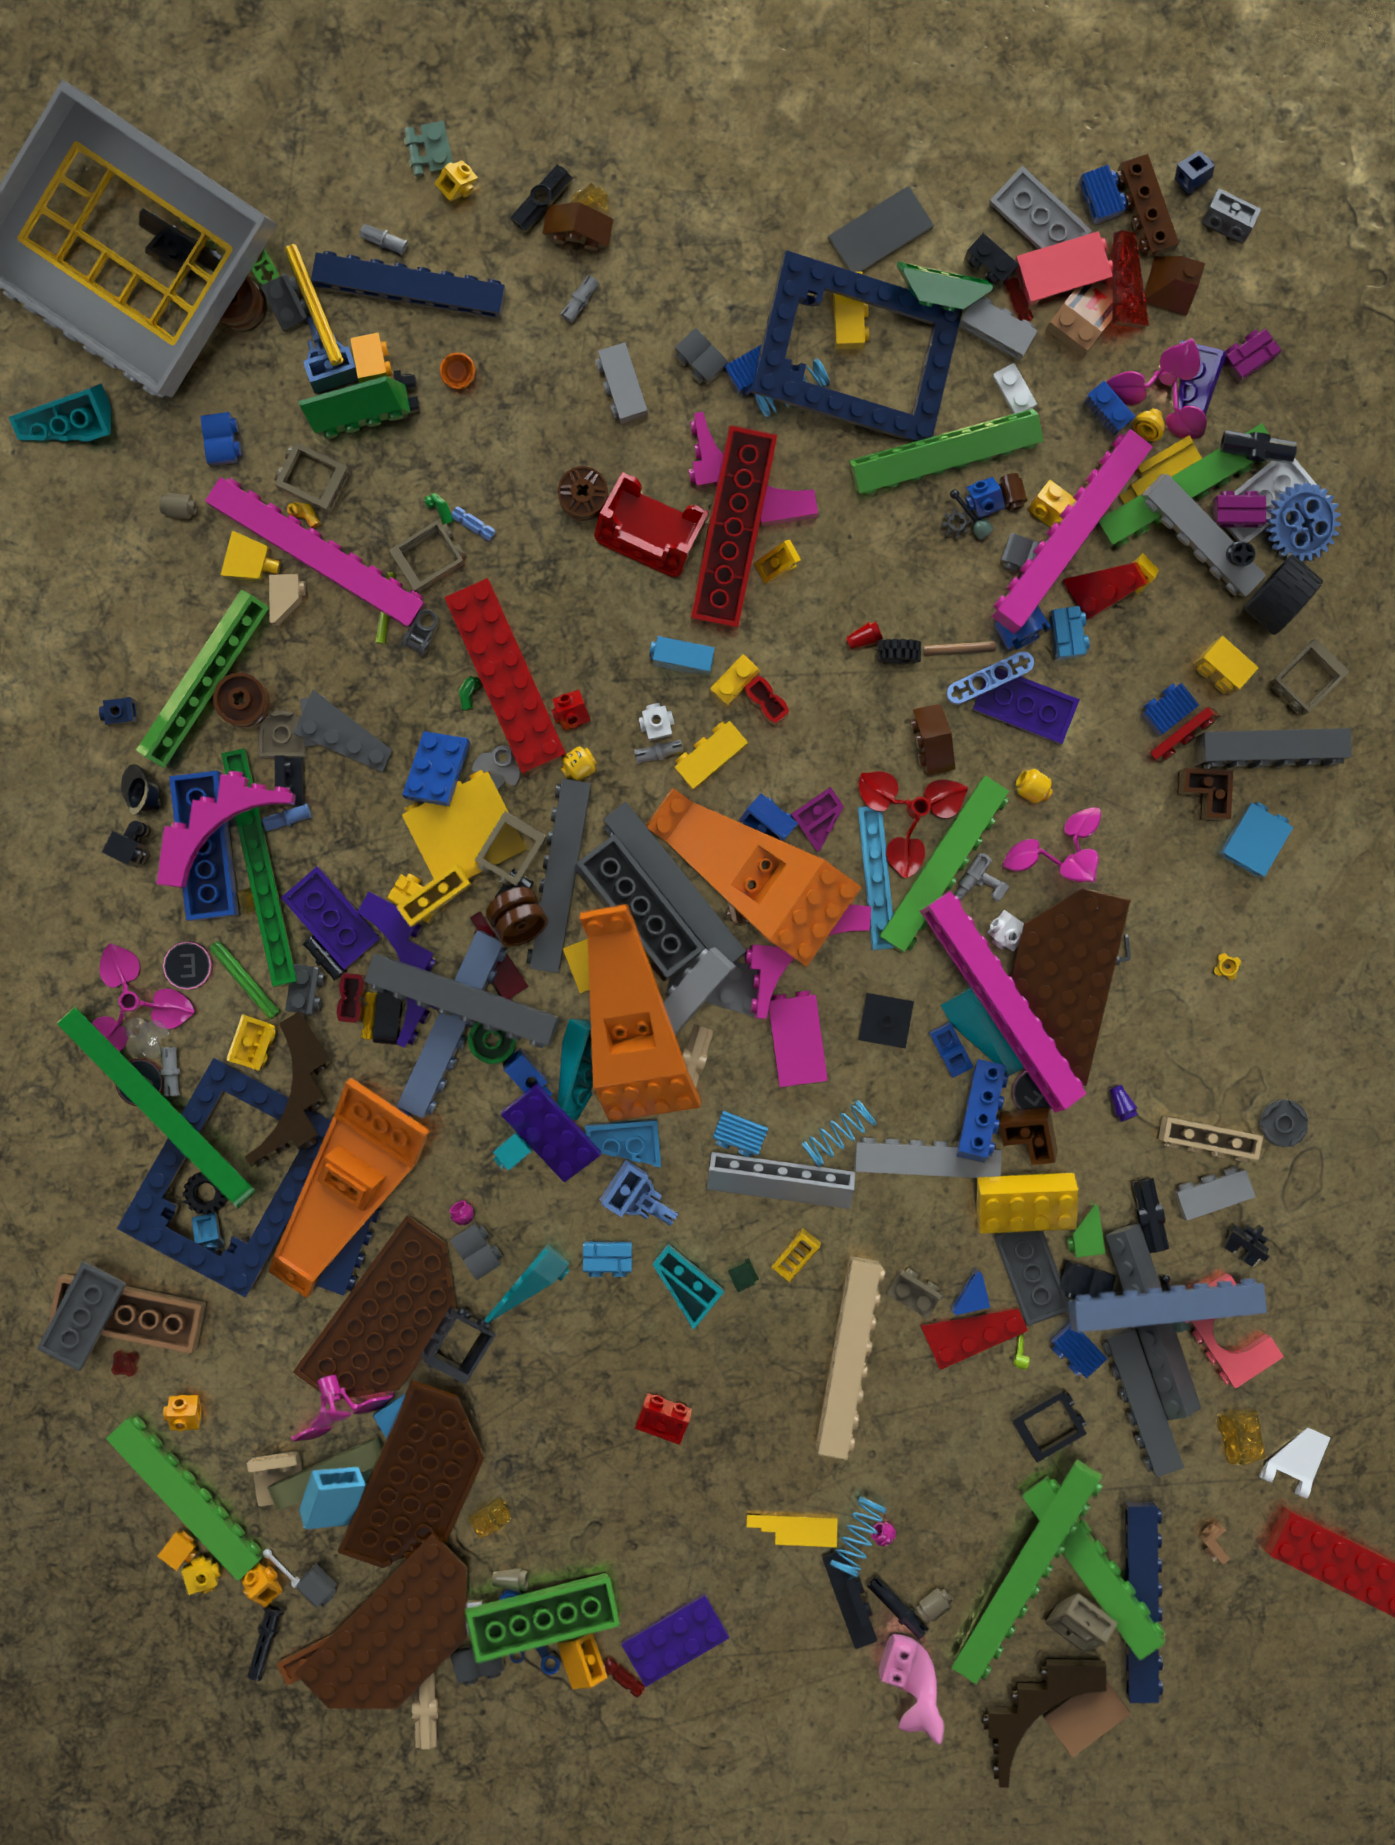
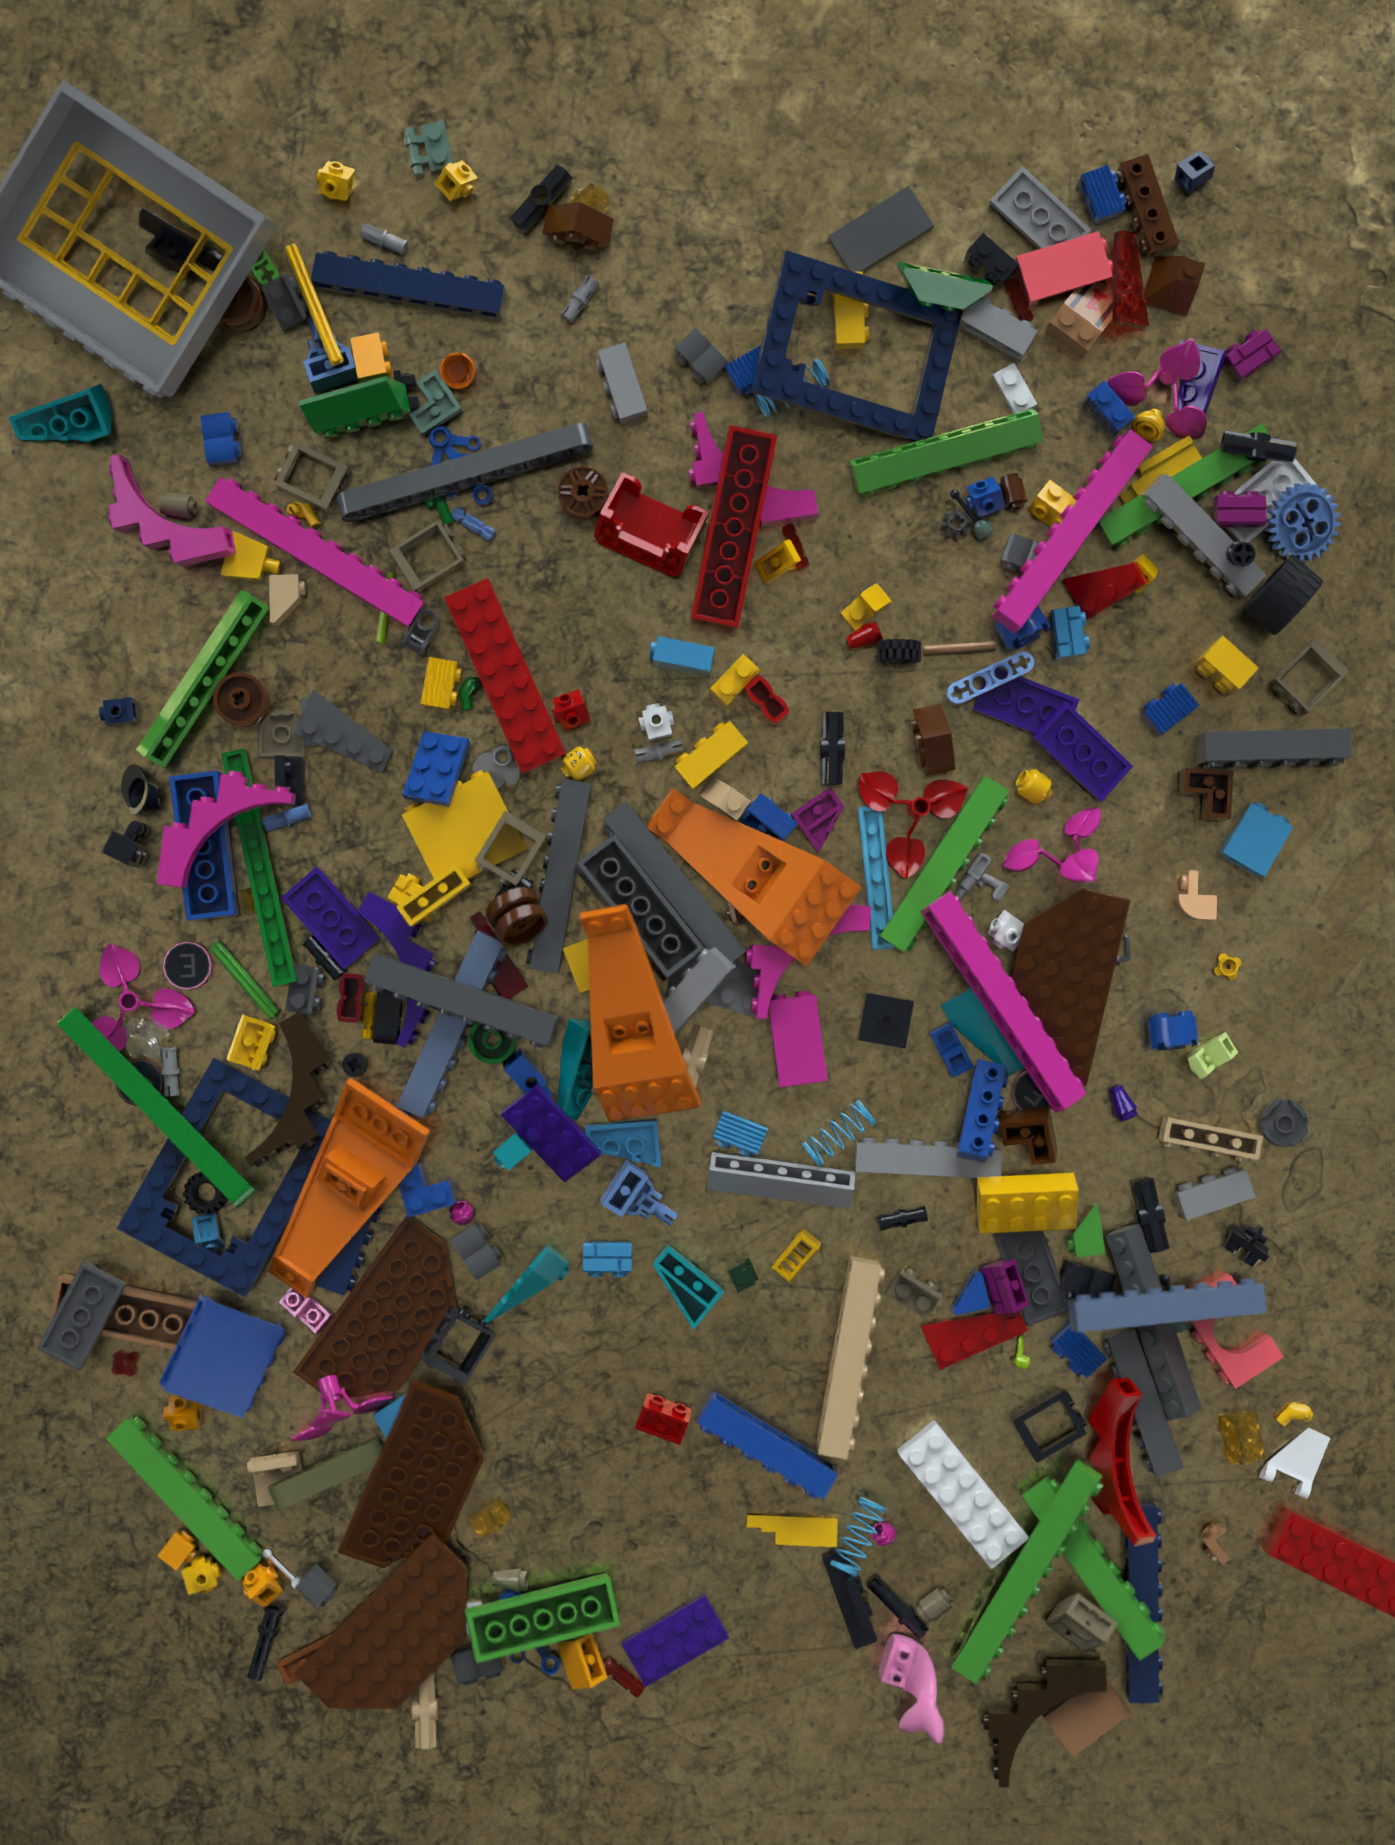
medium azure brick [298,1467,365,1529] -> none
red wing [1150,707,1221,761] -> none
dark grey bracket [1202,188,1261,243] -> none
none -> dark pink arch [108,454,236,567]
none -> blue panel [159,1294,284,1418]
none -> bright pink slope [279,1287,334,1334]
none -> yellow brick [316,161,355,201]
none -> dark grey beam [336,423,593,522]
none -> black wheel [342,1053,368,1077]
none -> blue brick [399,1163,457,1217]
none -> sand green plate [409,369,463,436]
none -> yellow brick [420,657,462,711]
none -> blue plant [428,426,492,505]
none -> blue brick [697,1390,839,1500]
none -> tan slope [698,775,751,821]
none -> clear red axle [782,523,809,570]
none -> black piece [820,712,845,785]
none -> yellow slope [840,583,892,631]
none -> black pin [878,1206,928,1231]
none -> white brick [897,1420,1029,1569]
none -> magenta brick [981,1258,1029,1314]
none -> dark purple plate [1032,702,1133,802]
none -> red arch [1087,1377,1156,1546]
none -> blue brick [1147,1011,1199,1051]
none -> light nougat brick [1174,870,1217,920]
none -> yellowish green brick [1187,1032,1238,1079]
none -> yellow arm [1276,1404,1313,1427]

